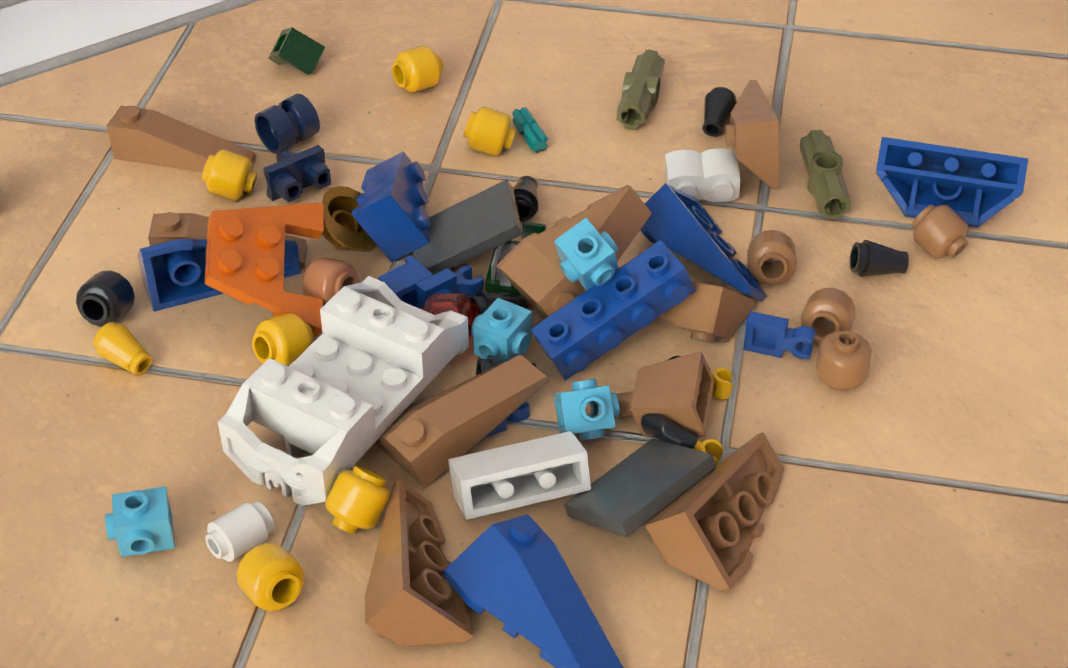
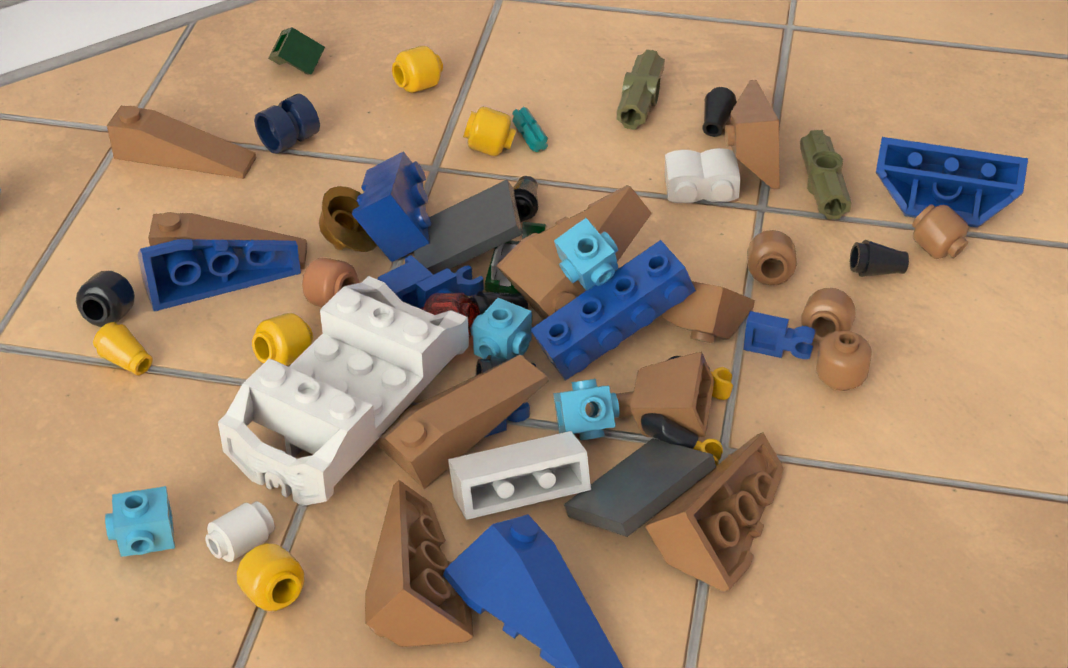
yellow head [202,150,258,201] -> none
orange wing [205,203,324,336] -> none
dark blue hips [263,145,331,203] -> none
yellow head [325,465,390,534] -> none
blue wedge [640,183,767,301] -> none

